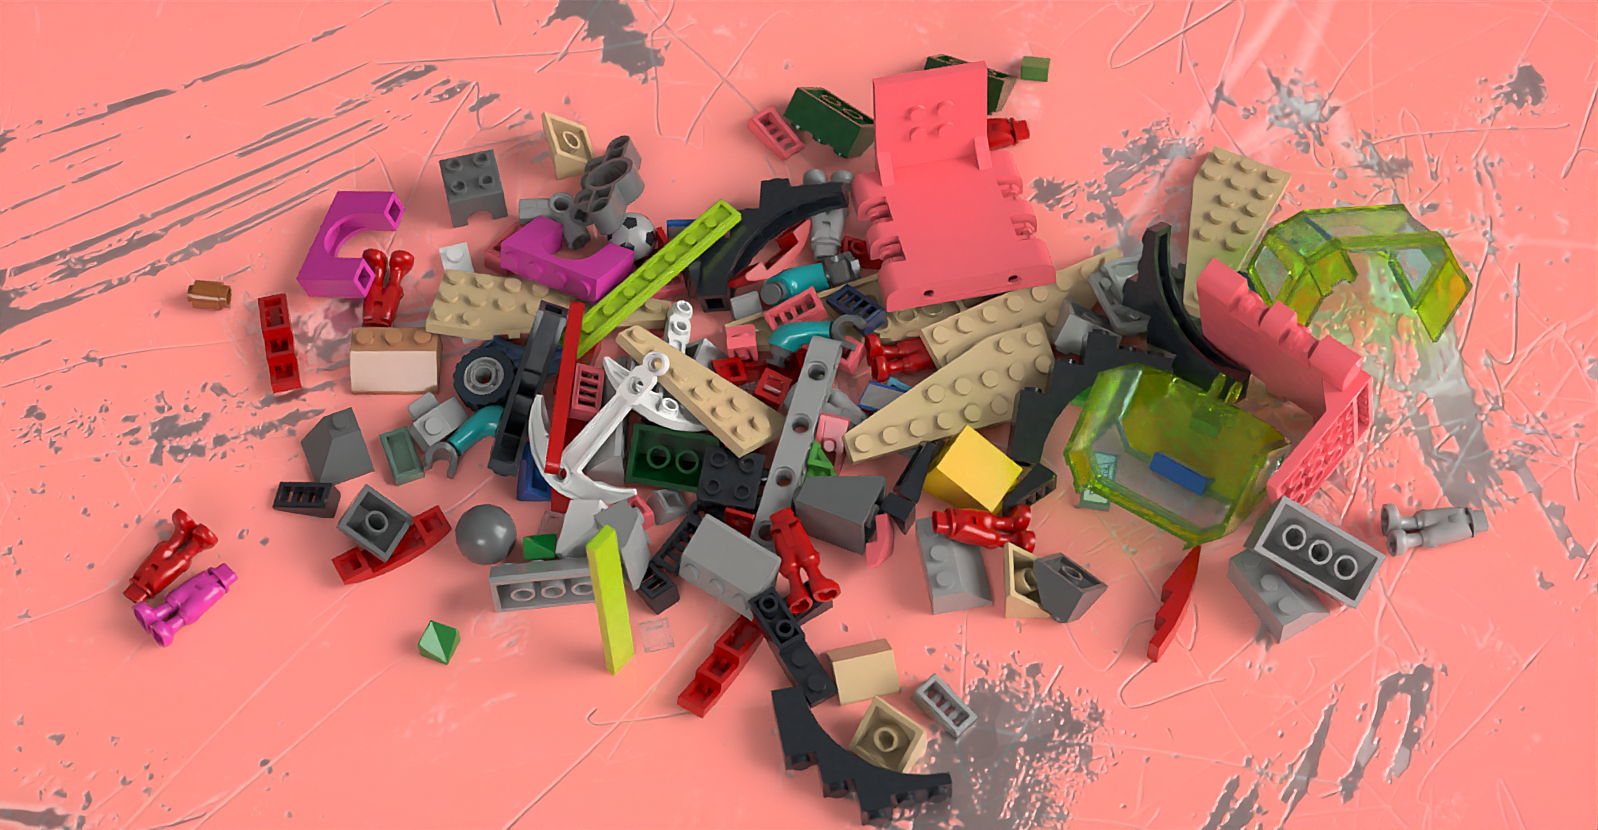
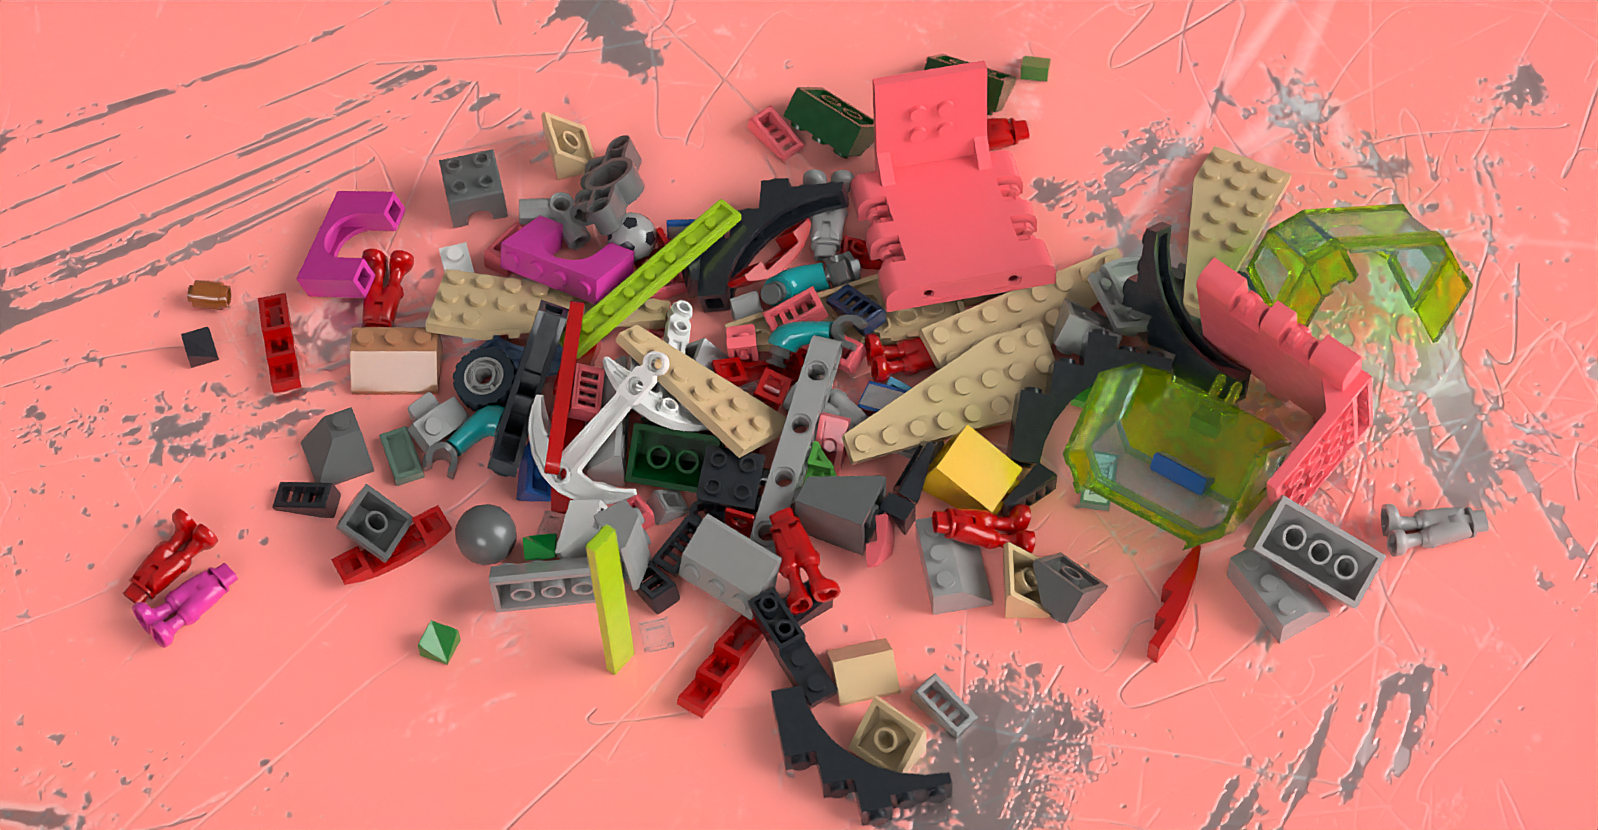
none -> black slope [181,327,219,368]

